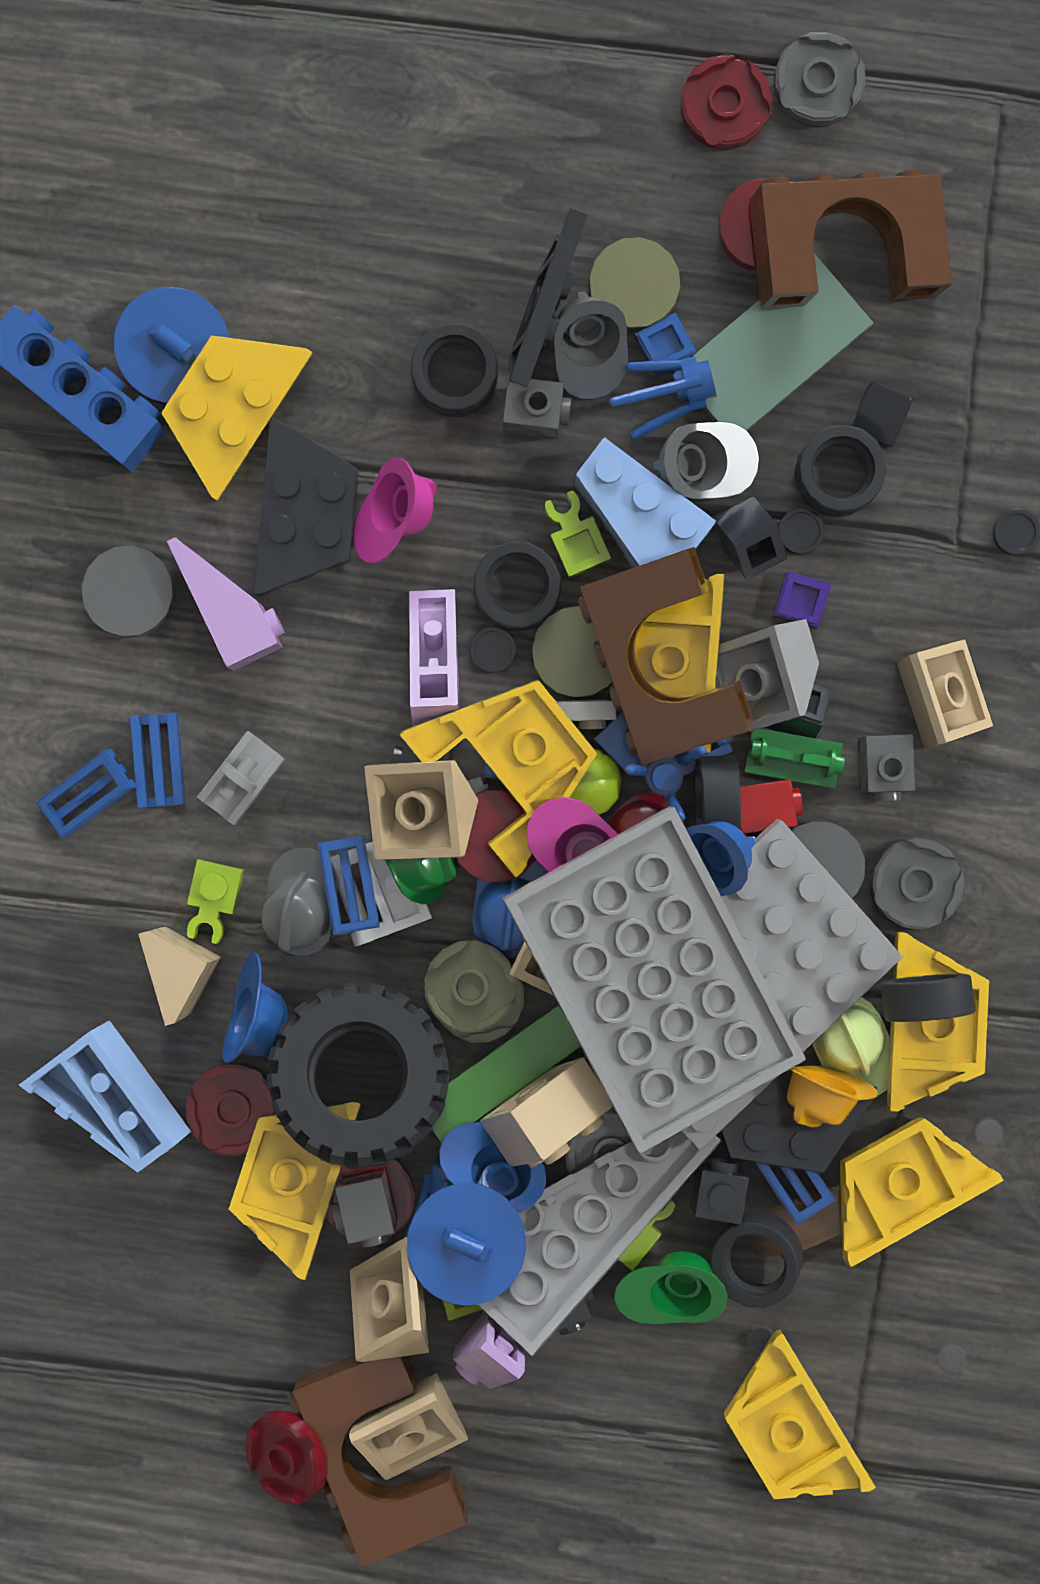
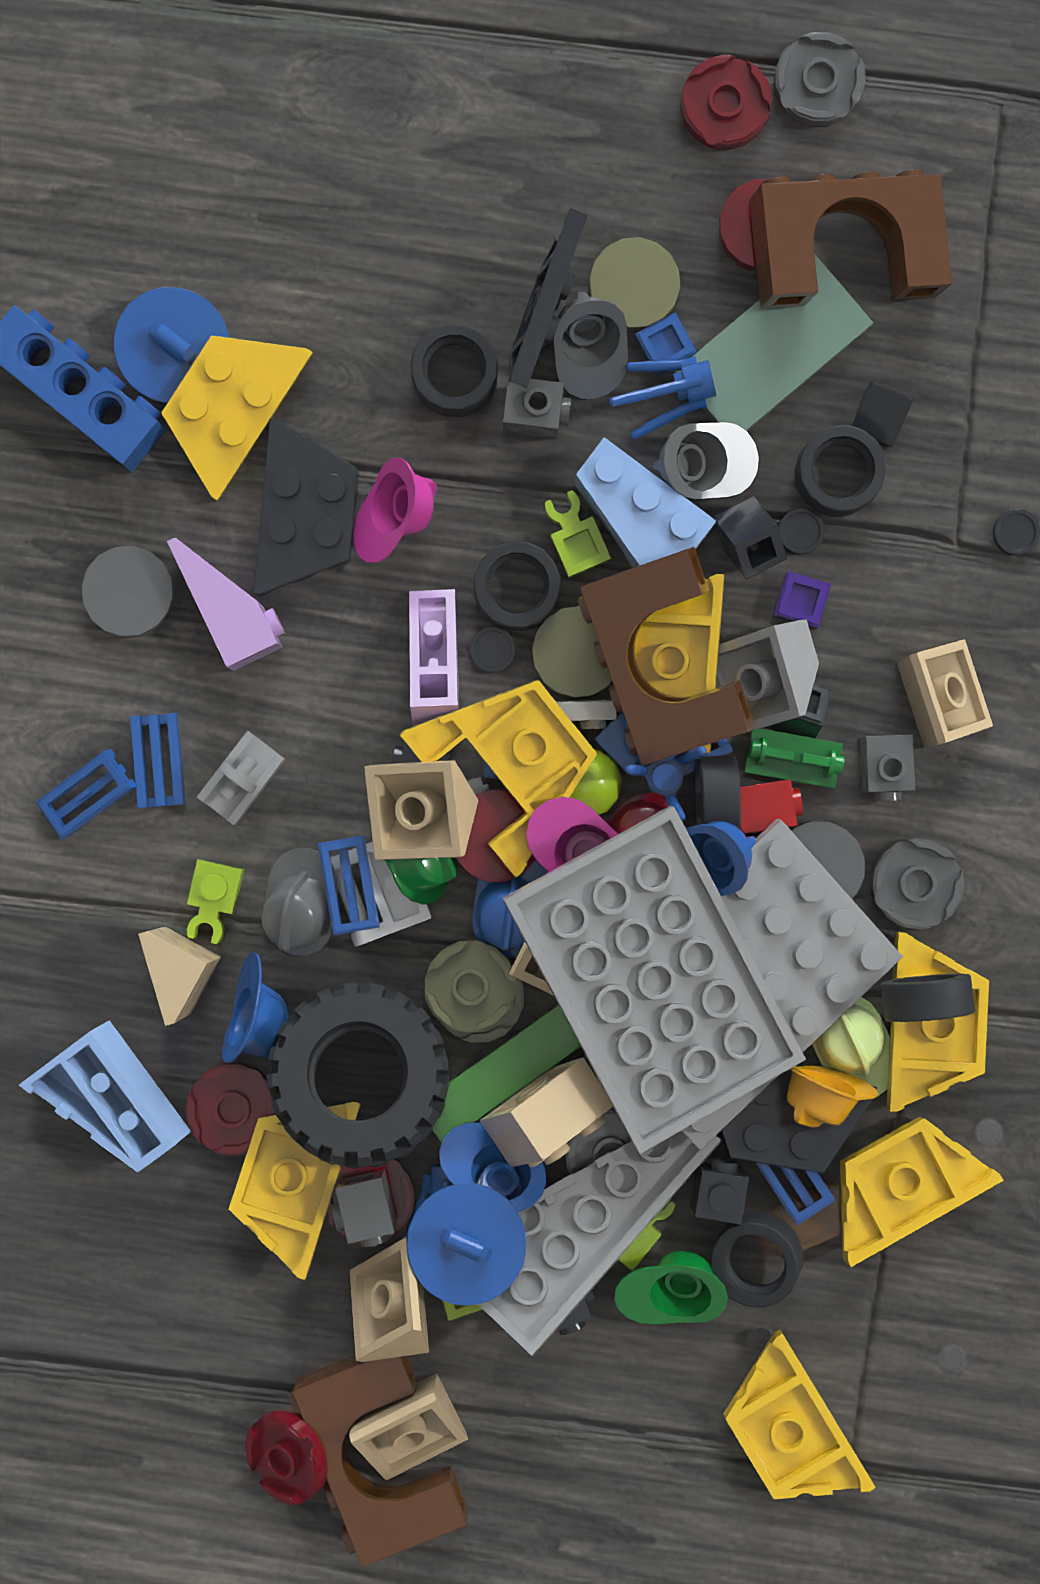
lavender slope [453,1310,525,1389] -> none

